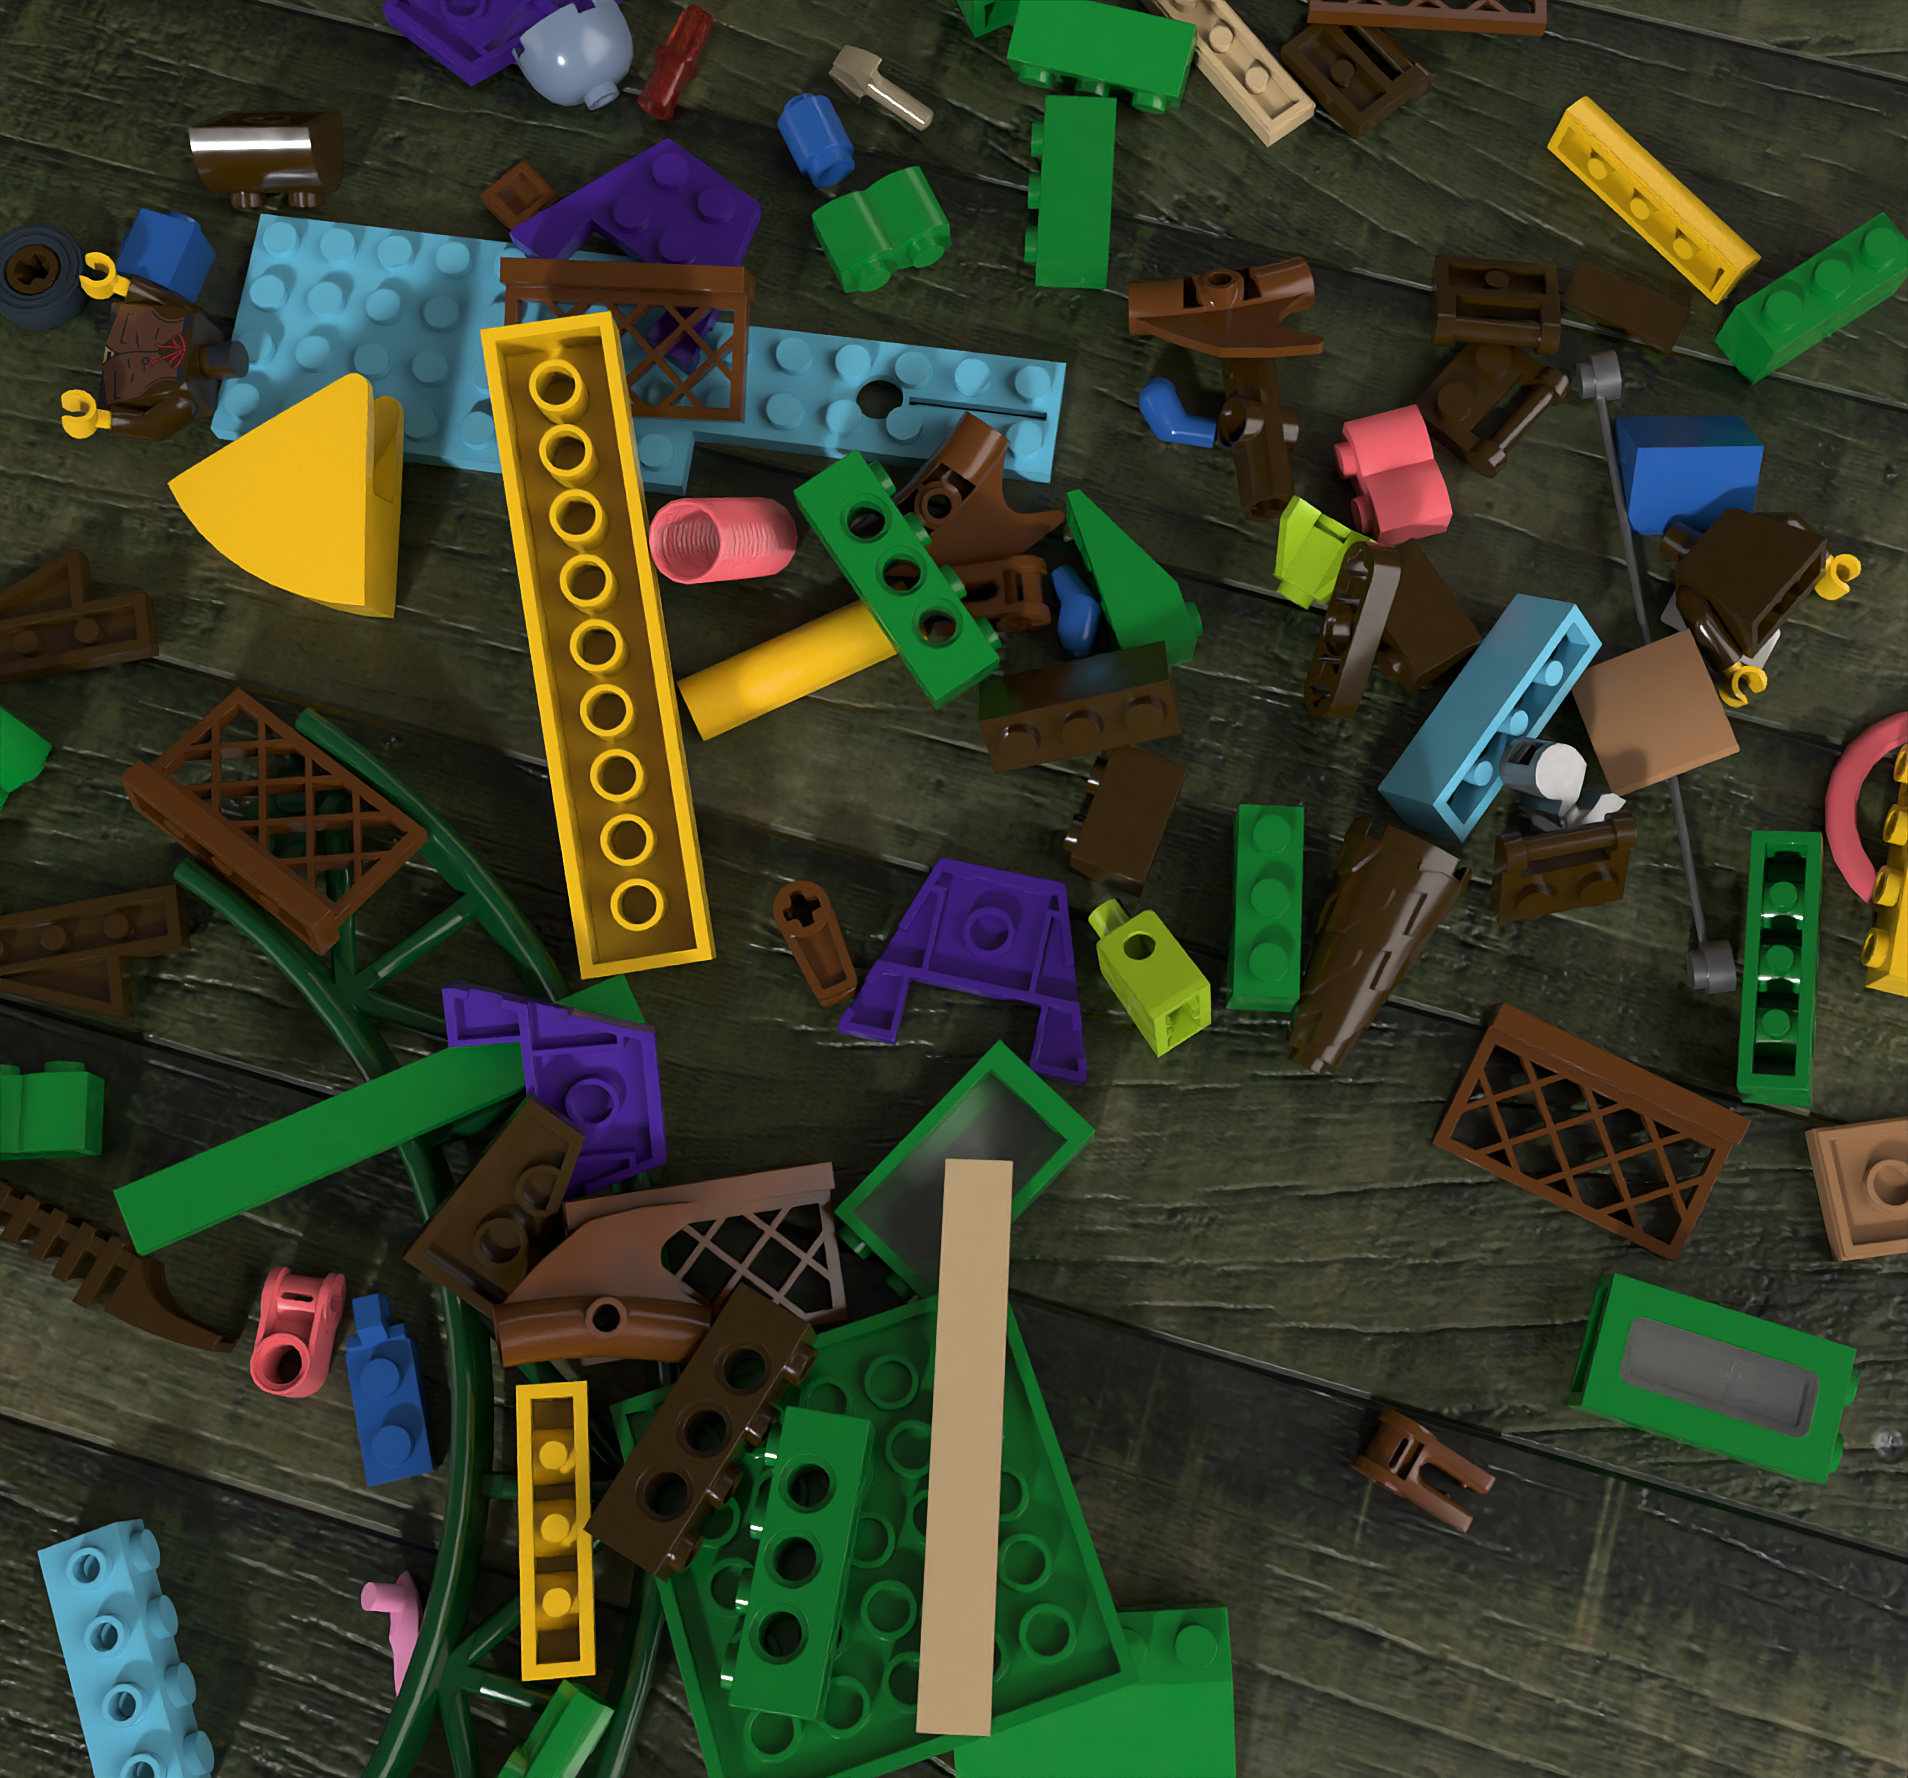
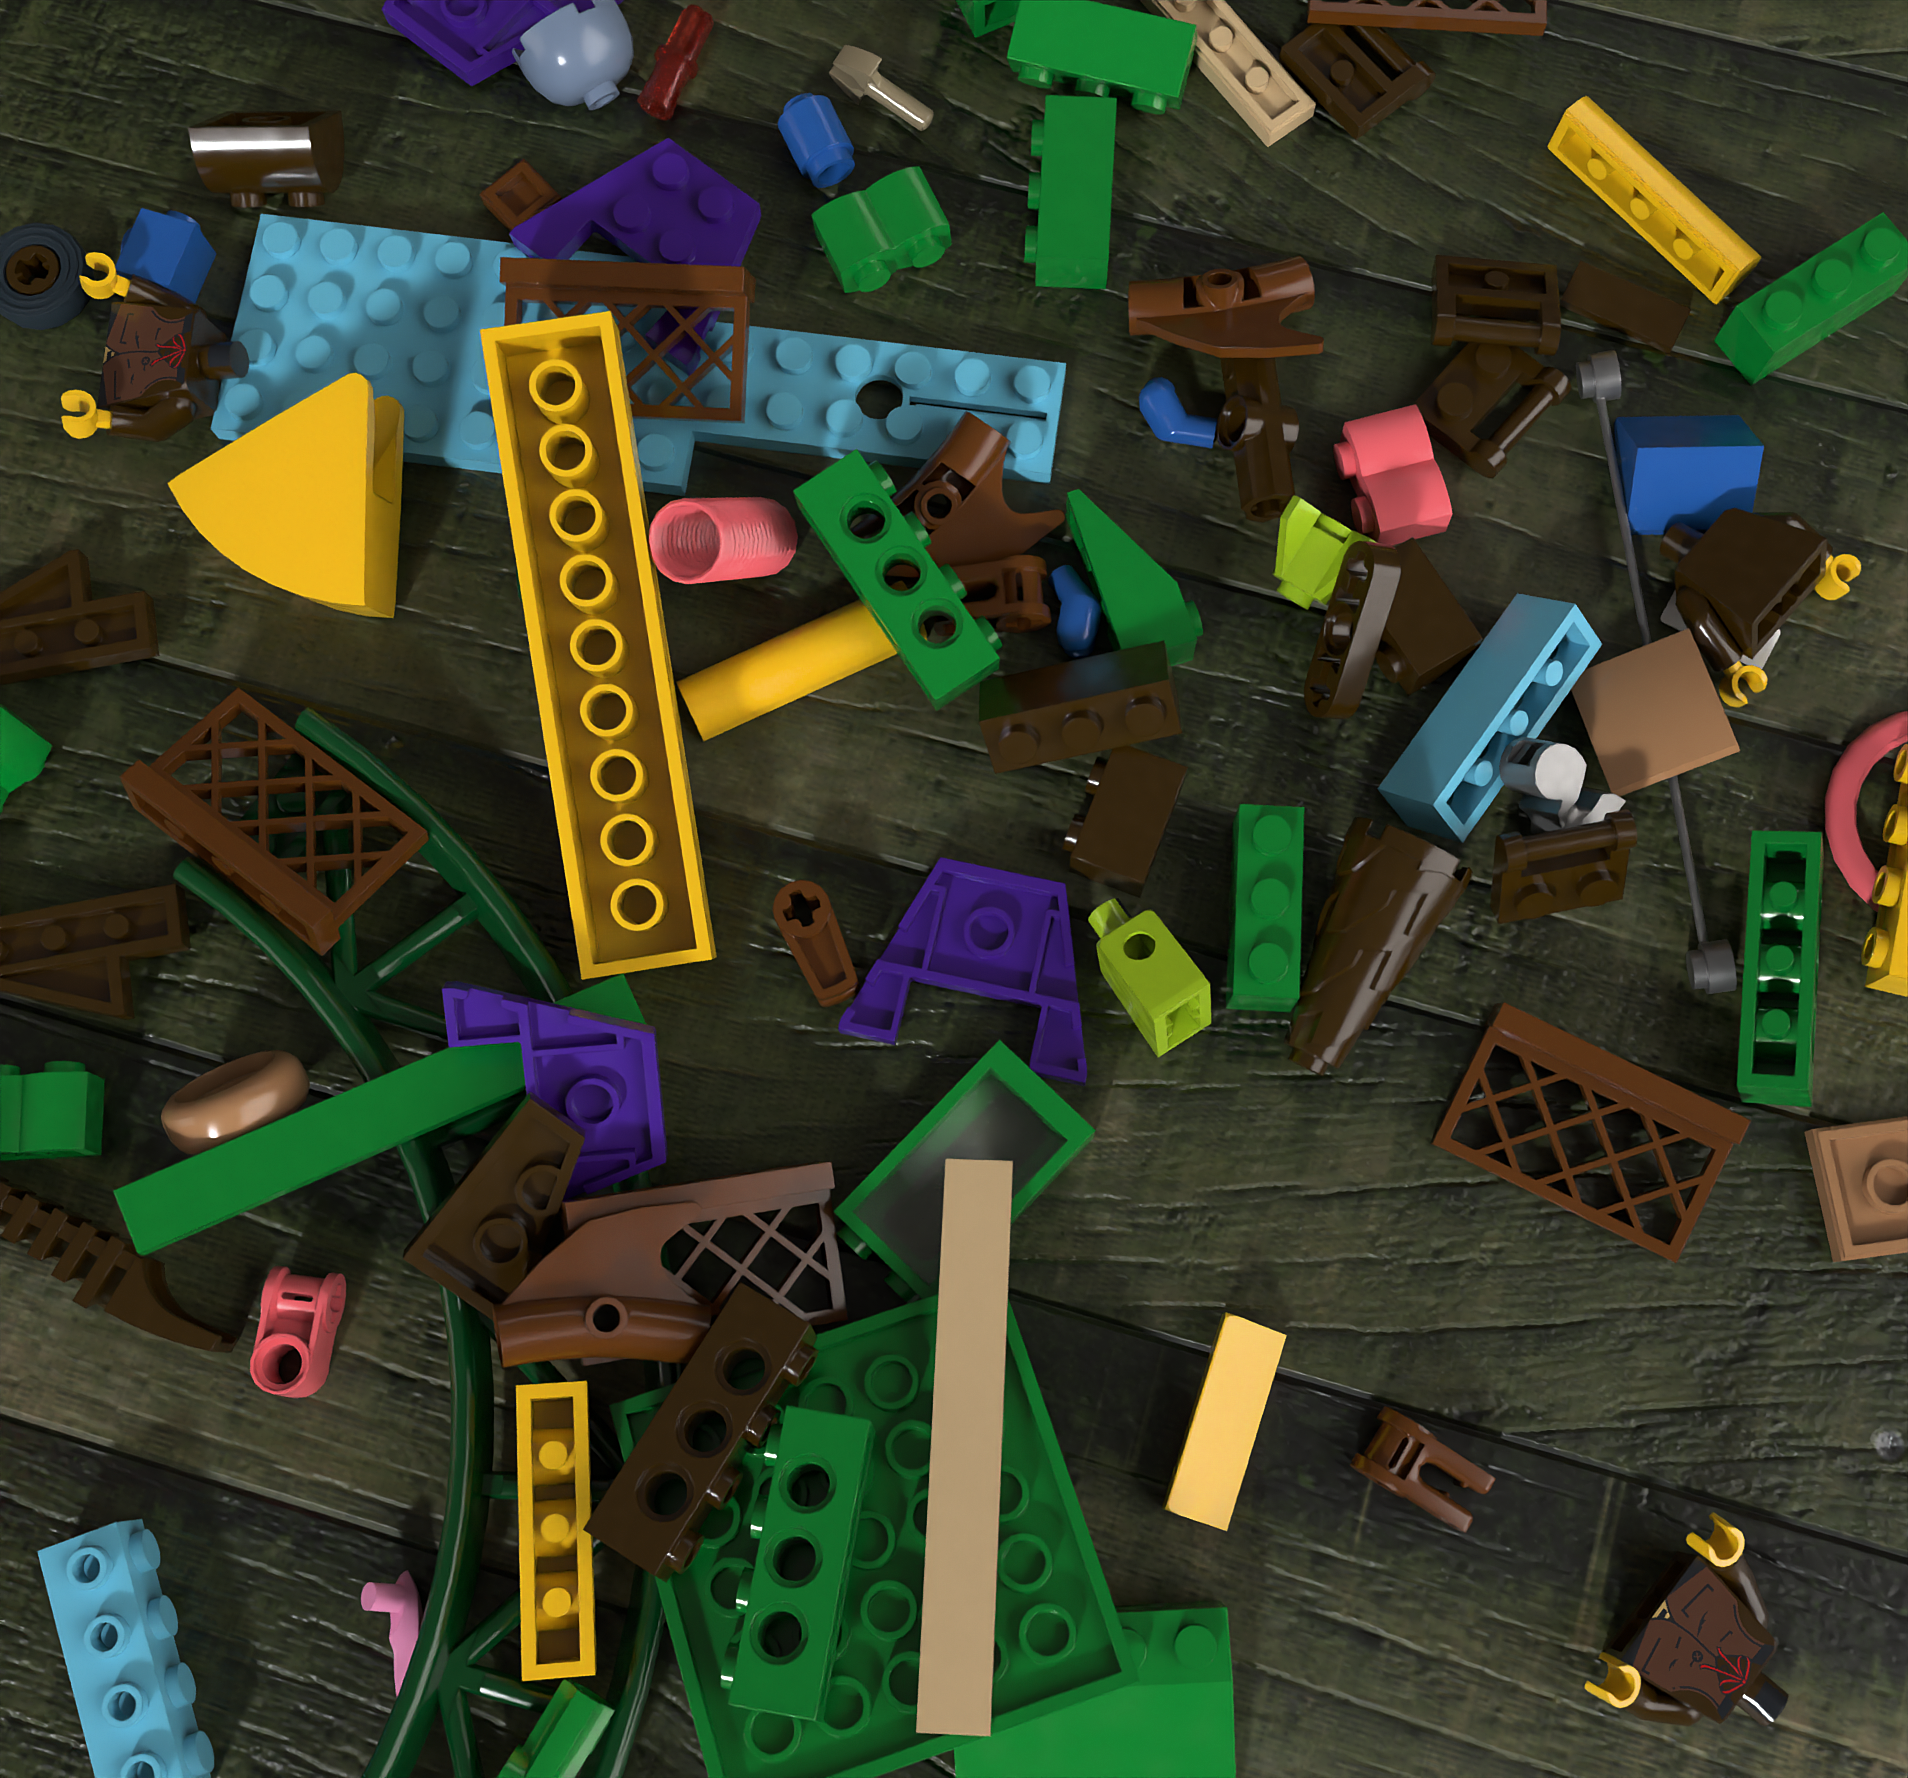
blue hinge [345,1293,439,1487] -> none
green piece [1565,1273,1859,1484] -> none
none -> medium nougat wheel [161,1050,310,1154]
none -> yellow slope [1162,1312,1287,1531]
none -> torso [1585,1512,1789,1727]

